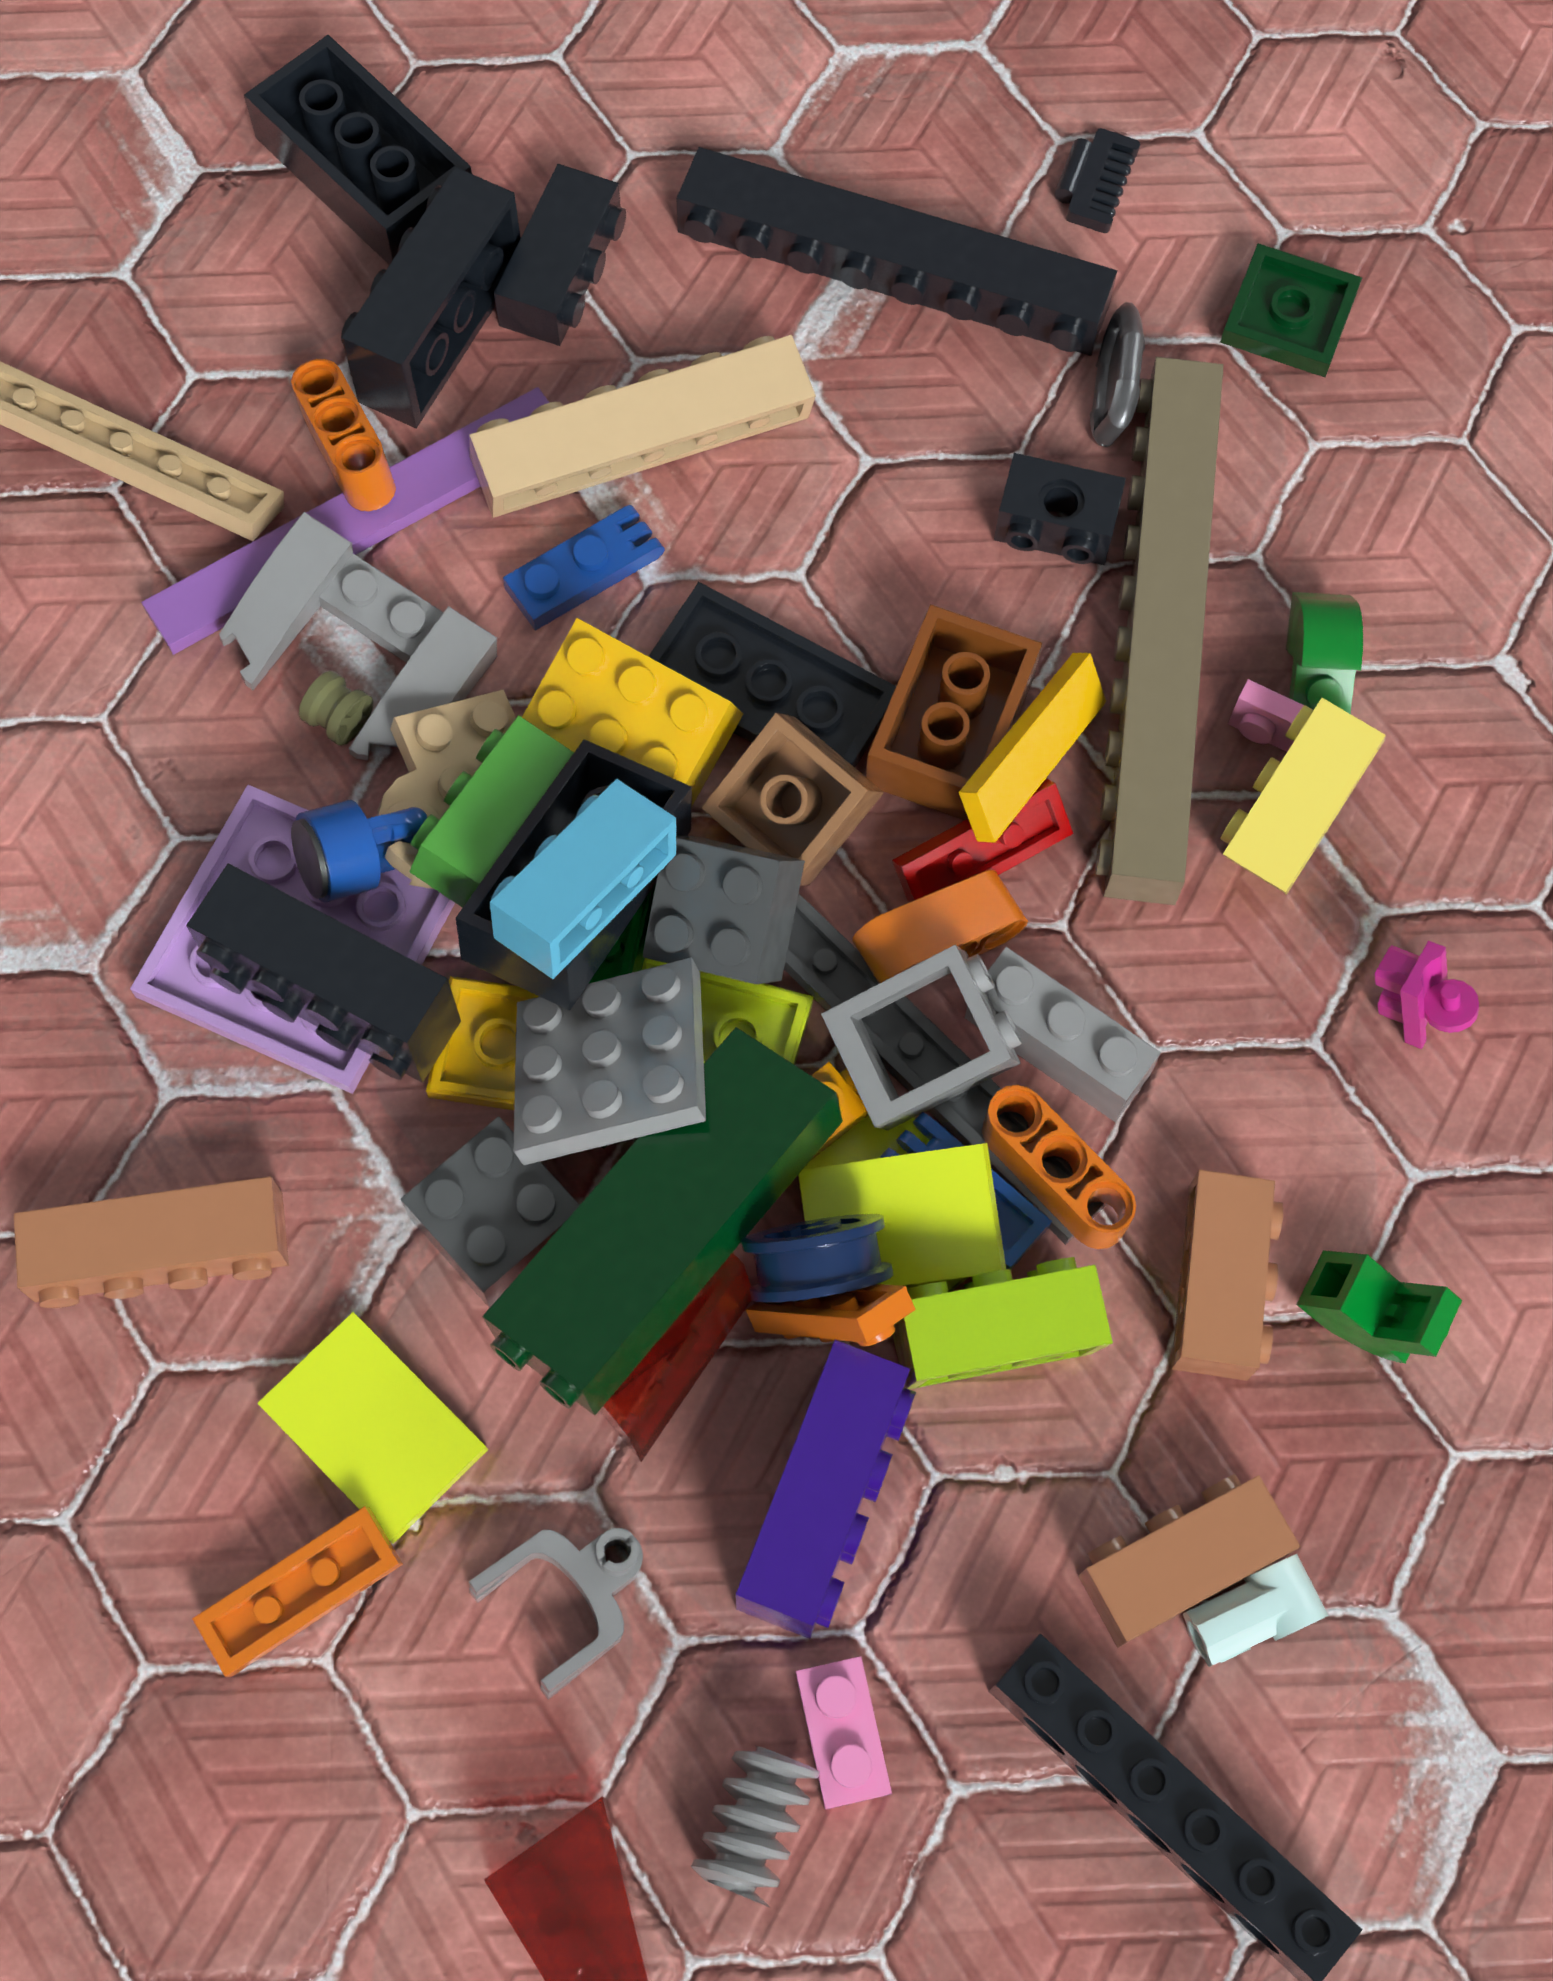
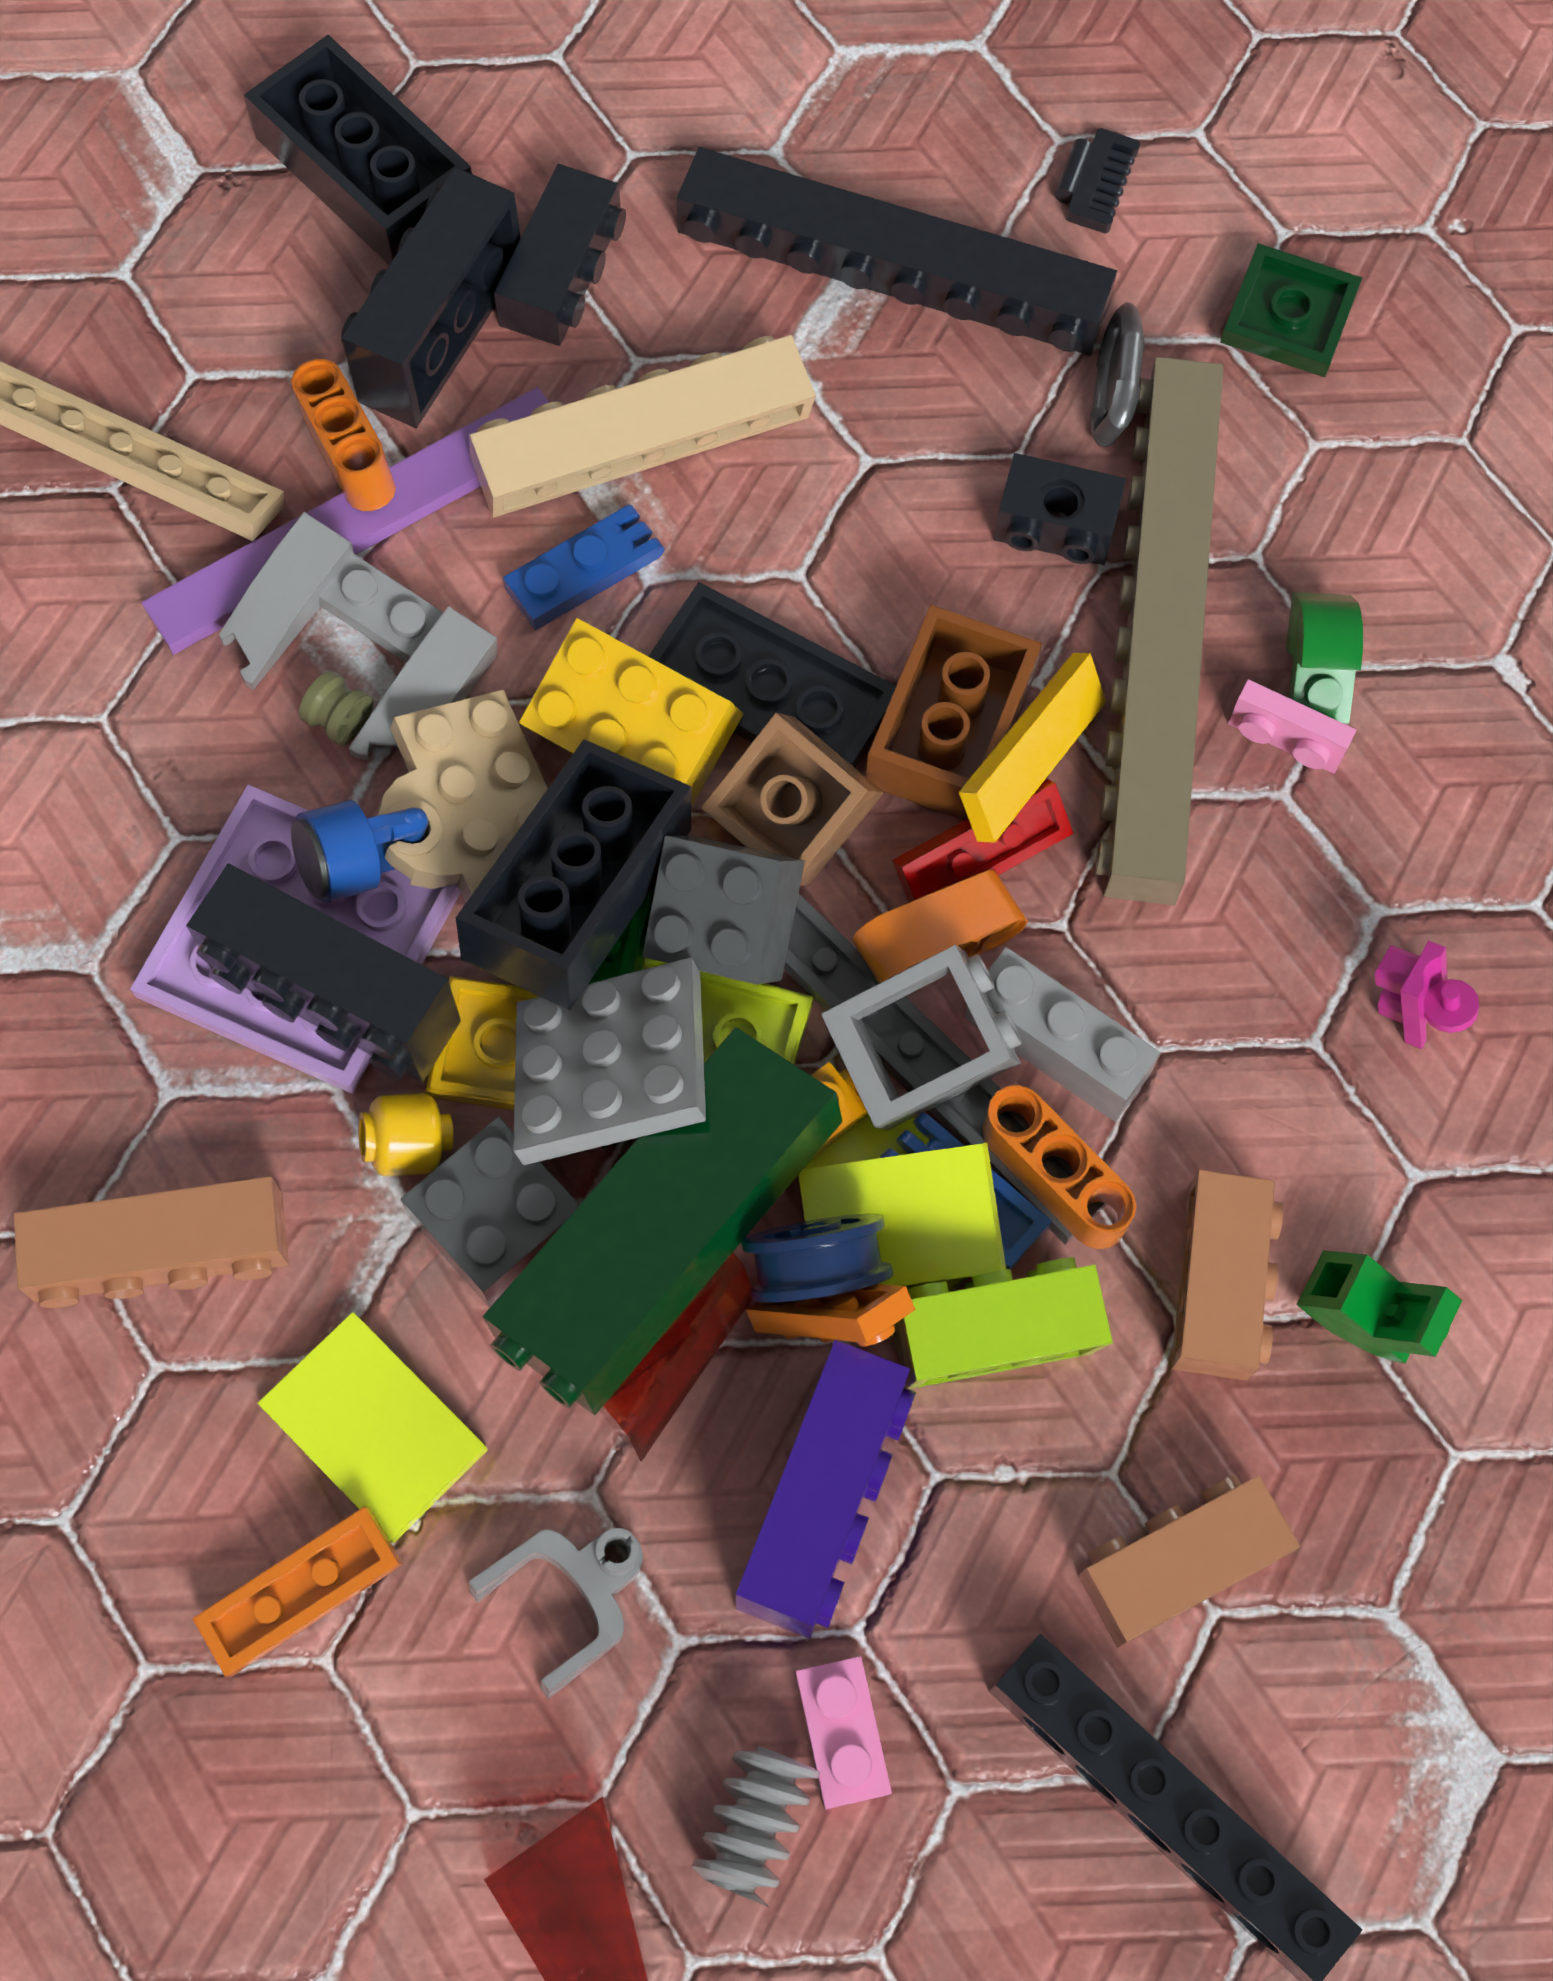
bright green brick [409,715,574,908] -> none
medium azure brick [490,779,676,979] -> none
light aqua piece [1183,1554,1329,1667] -> none
light yellow brick [1220,698,1386,894] -> none
none -> yellow head [358,1093,453,1177]

